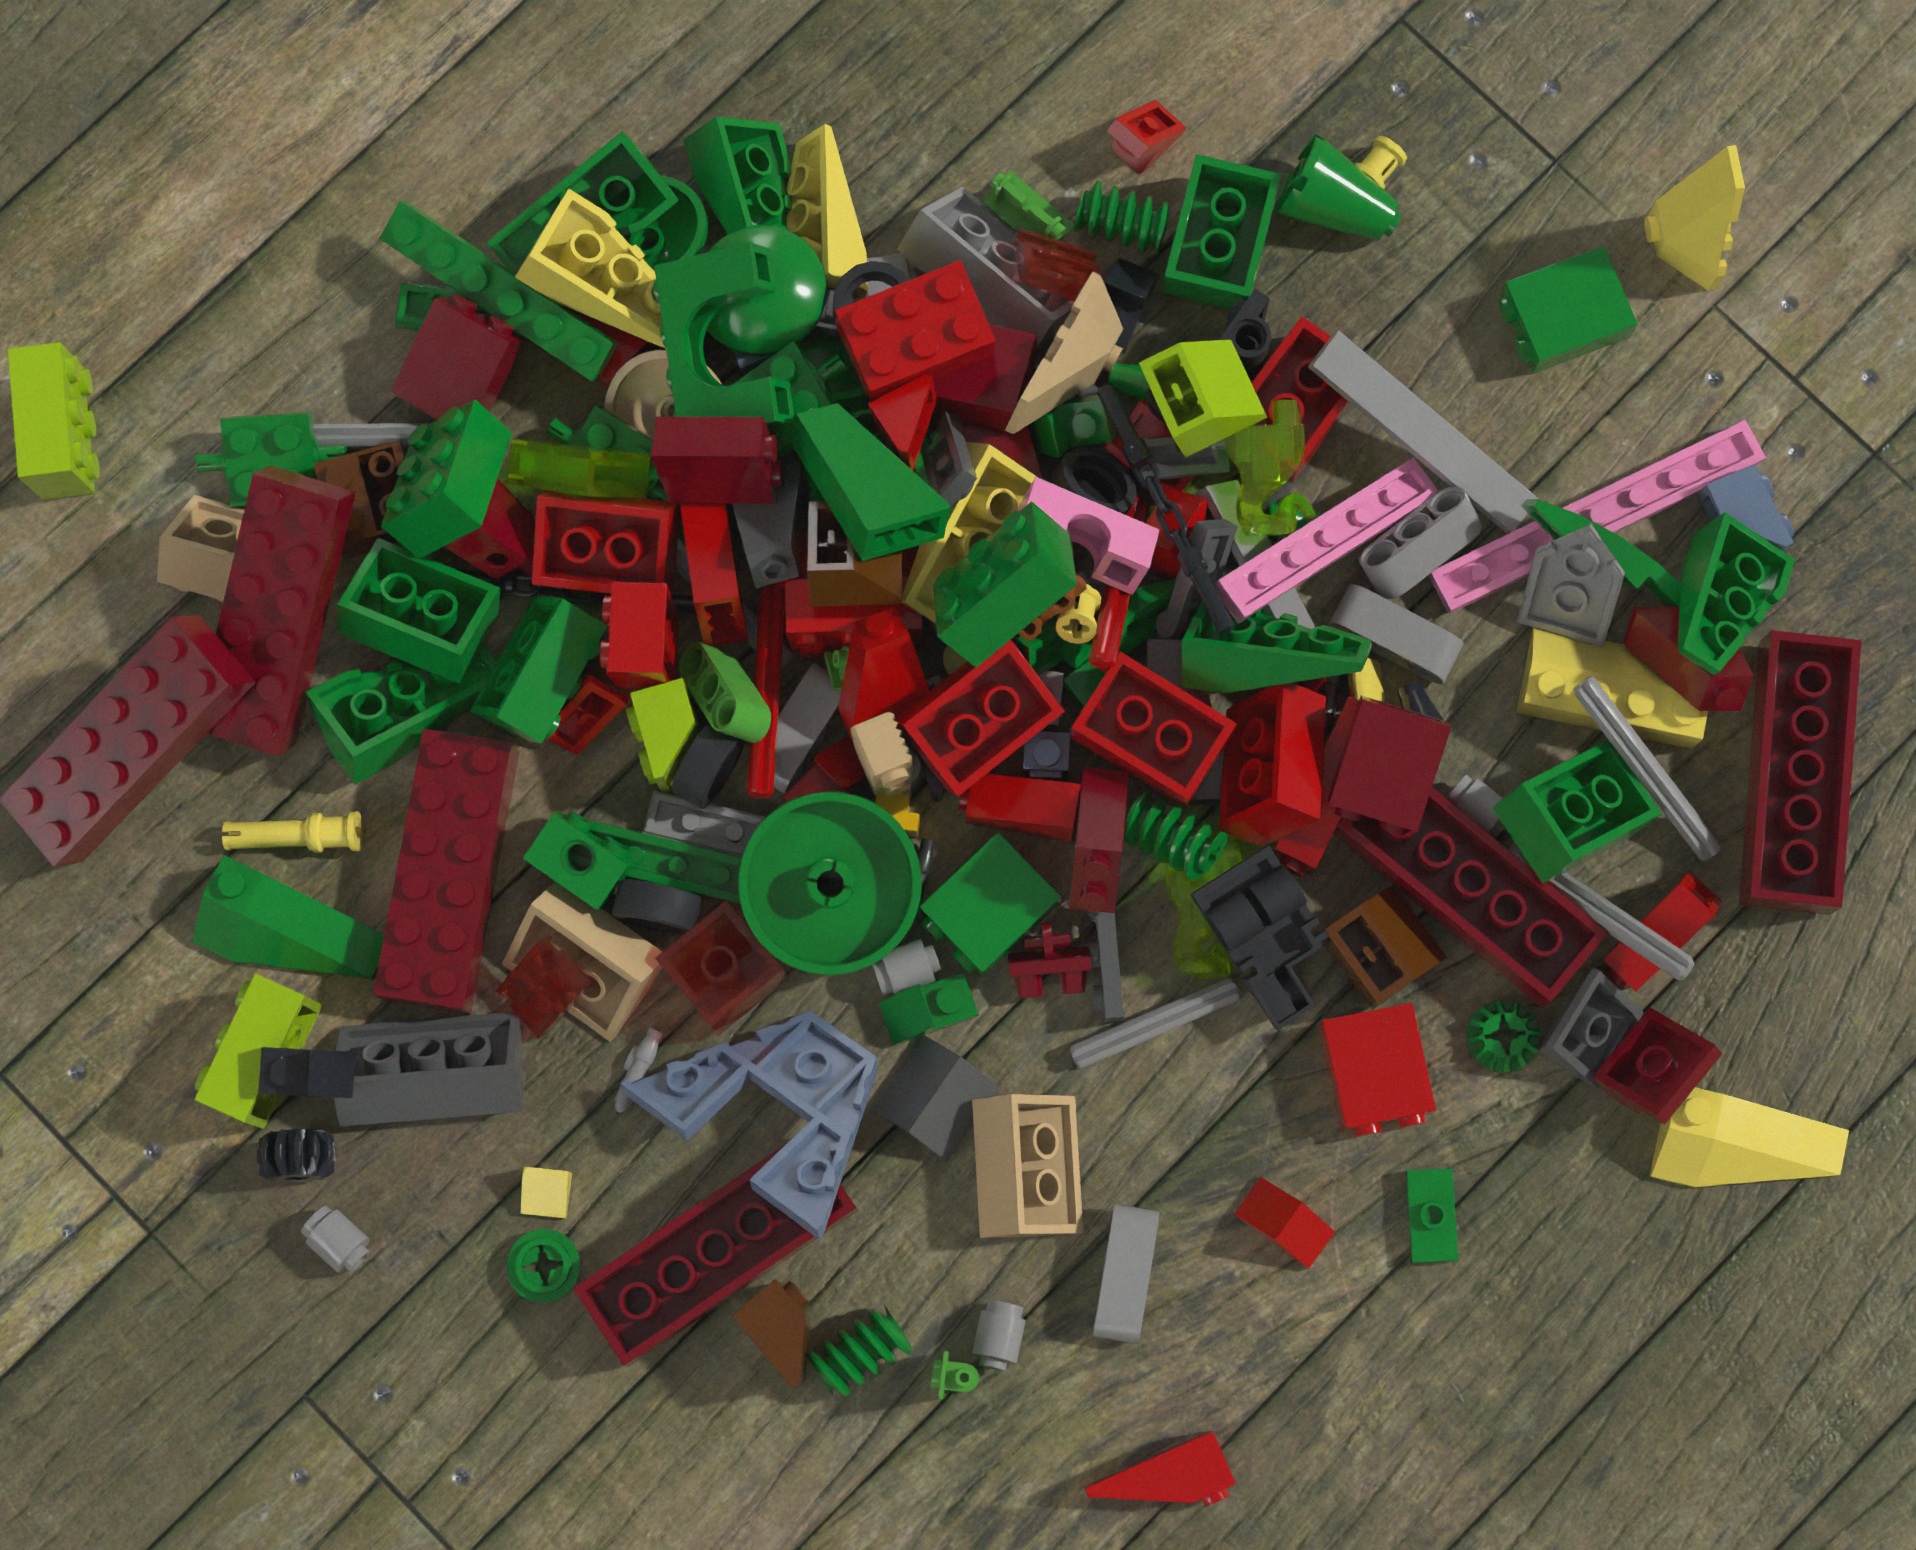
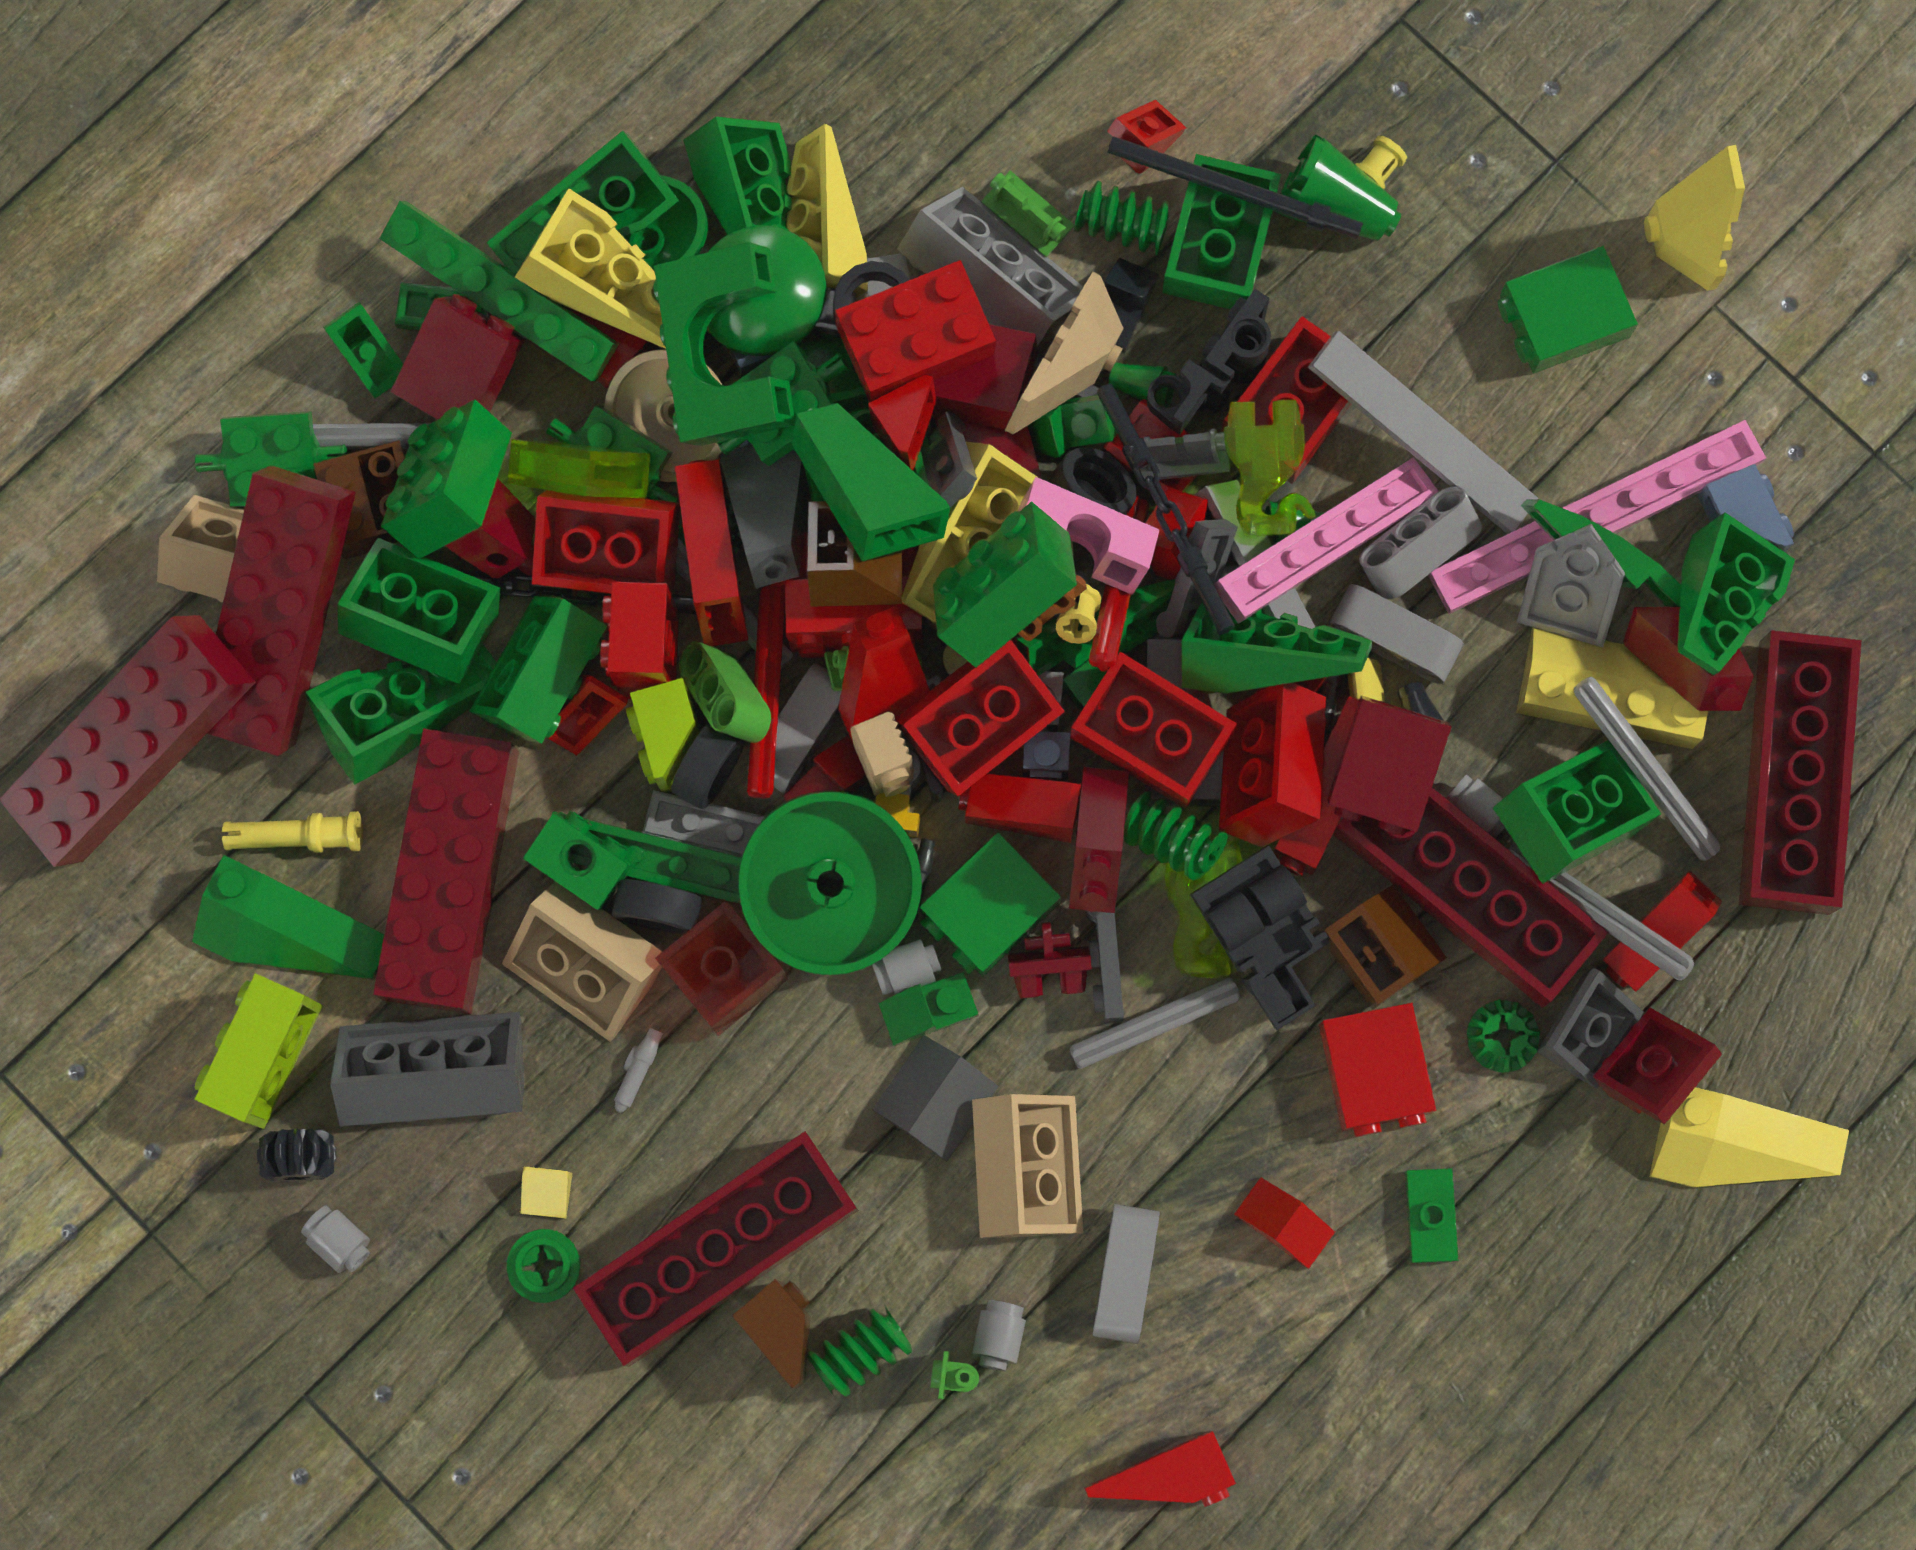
lime brick [8,342,100,500] -> none
black slope [258,1047,355,1098] -> none
clear red plate [495,934,592,1039] -> none
sand blue wing [620,1011,879,1240] -> none
dark red brick [651,417,785,504] -> none
clear red plate [1012,227,1101,302] -> none
lime slope [1139,339,1267,458] -> none
none -> green slope [323,302,403,399]
none -> black bar [1107,136,1363,240]

